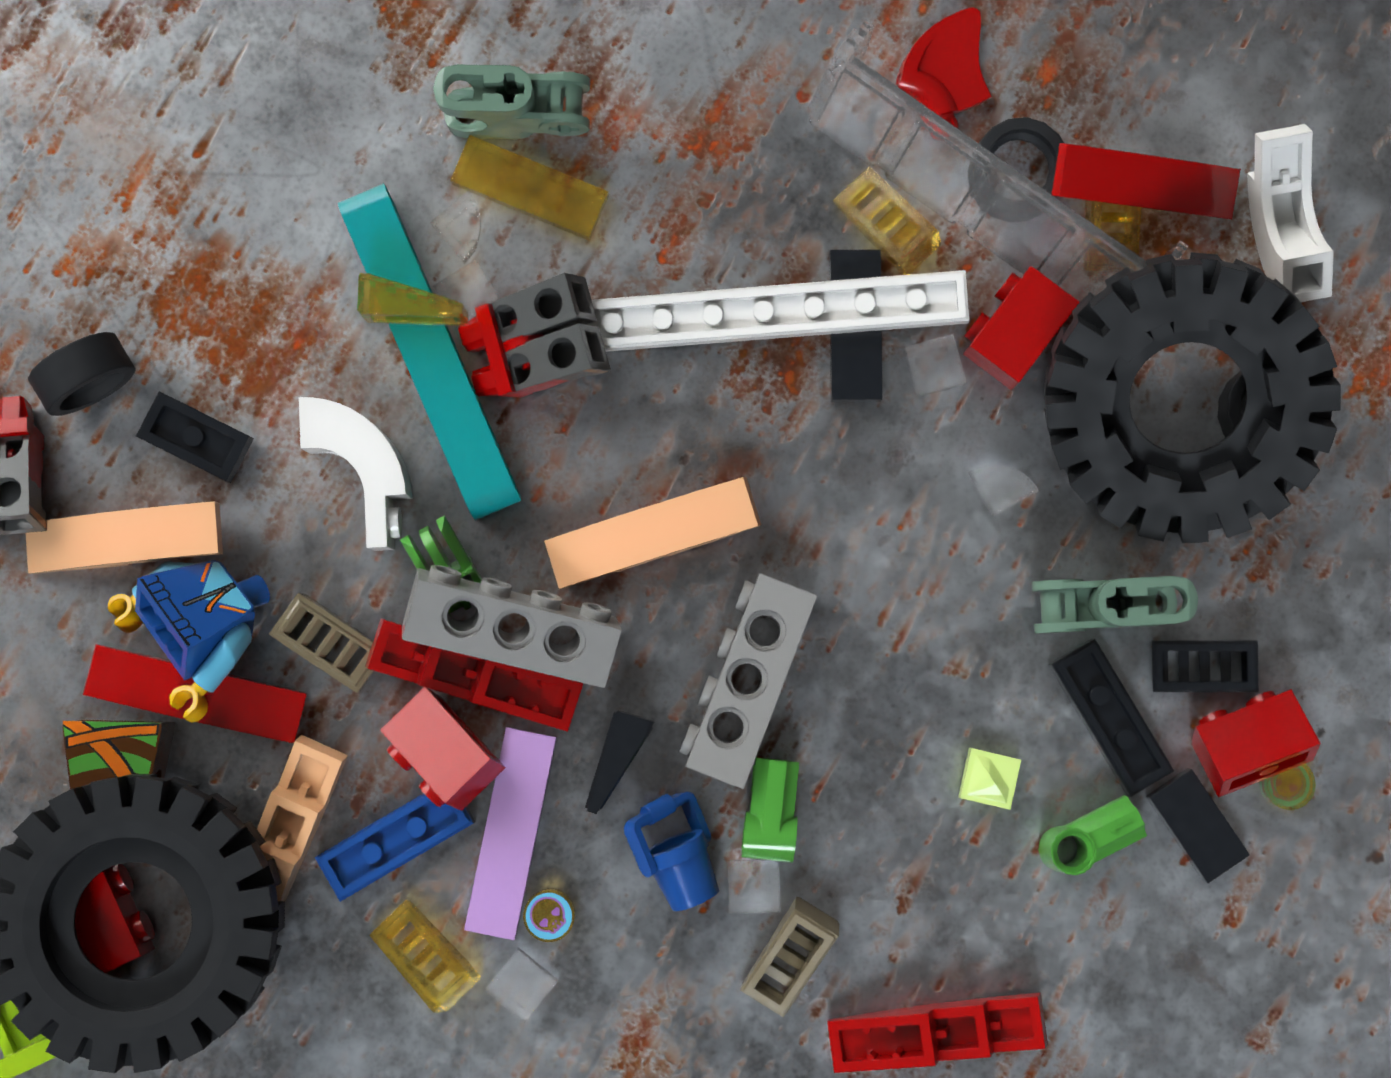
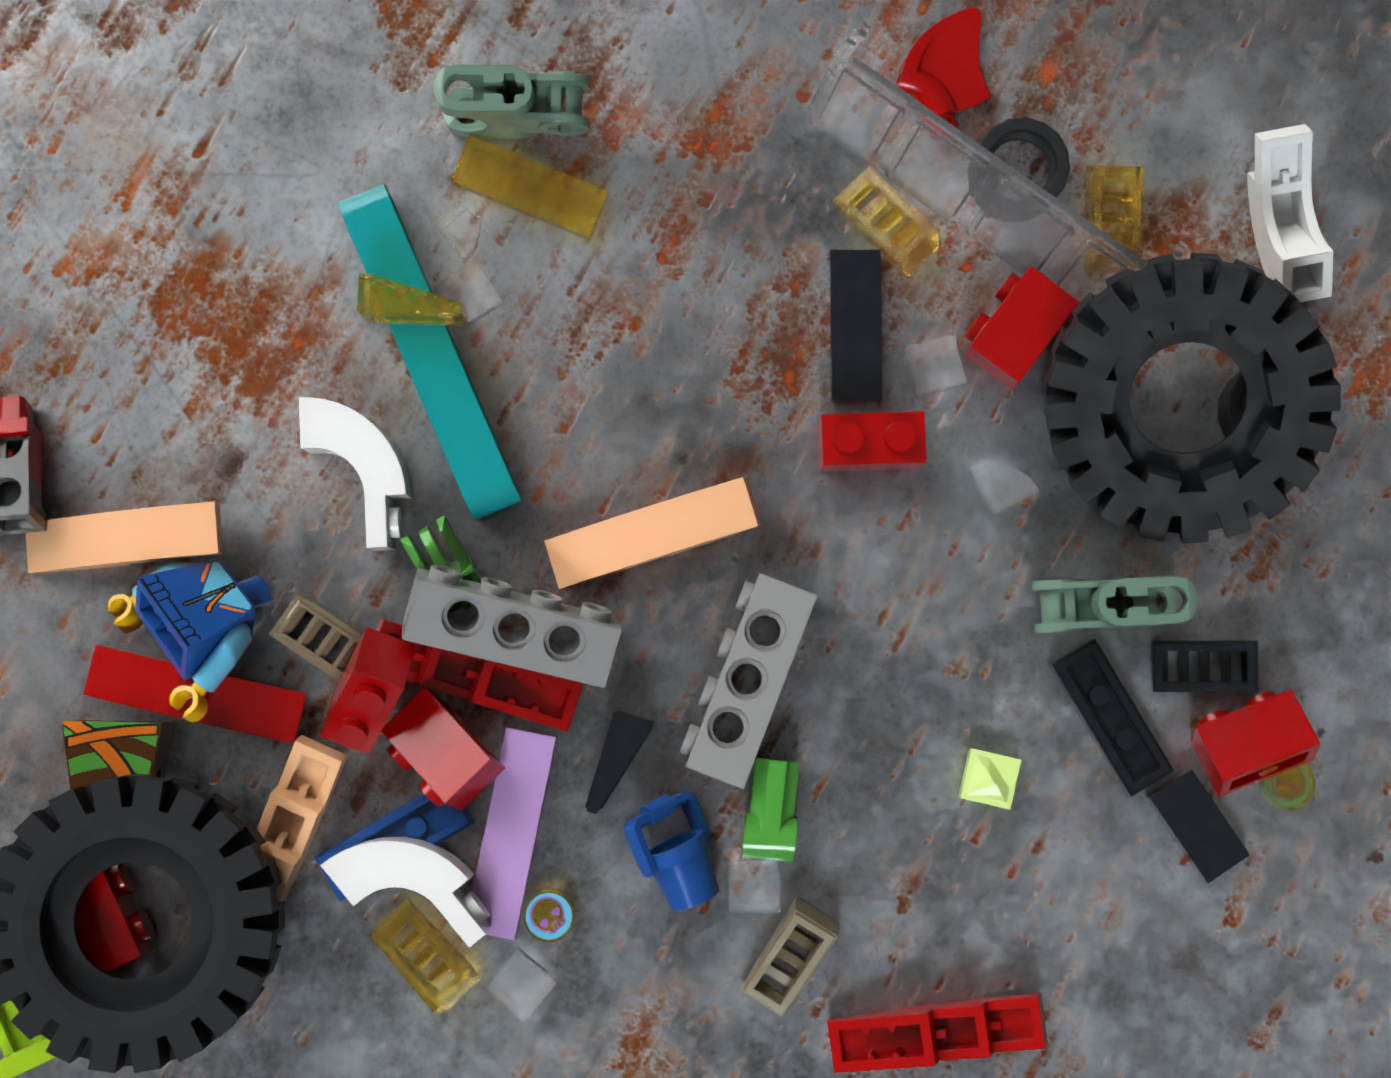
black tyre [28,332,136,416] -> none
black plate [136,391,254,483] -> none
dark grey hips [458,273,611,398] -> none
white tile [587,270,969,352] -> none
bright green piece [1038,795,1147,875] -> none
red slope [1051,143,1241,220] -> none
none -> red brick [320,627,415,754]
none -> white arch [320,837,491,948]
none -> red brick [817,411,927,472]

